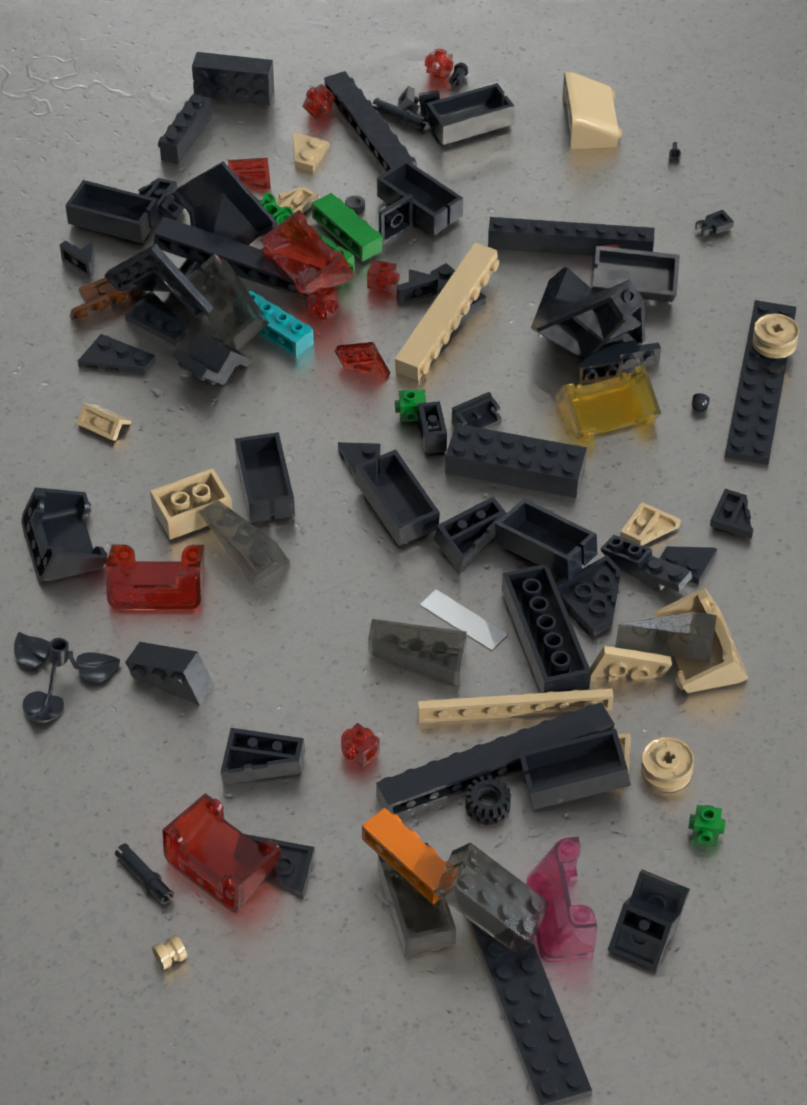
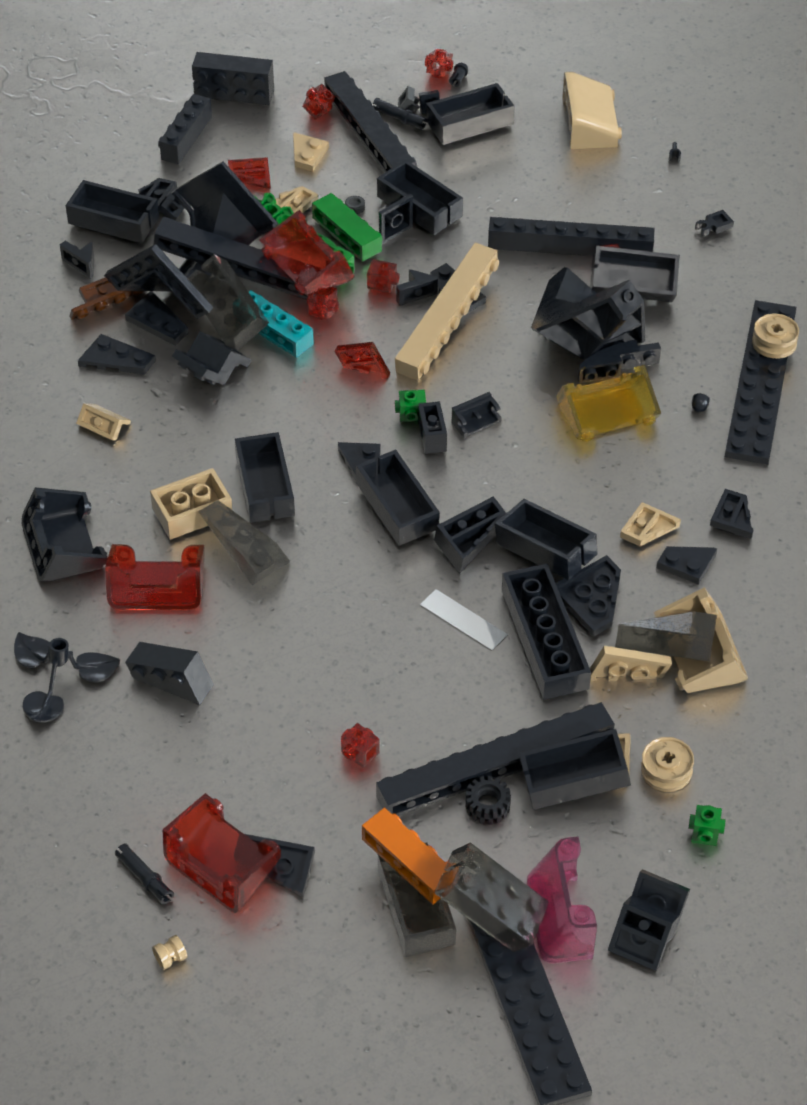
black wedge [220,728,306,785] -> none
clear smoke wedge [368,619,467,687] -> none
tan plate [418,688,613,723] -> none
black brick [445,423,587,498] -> none
black slope [601,535,692,592] -> none

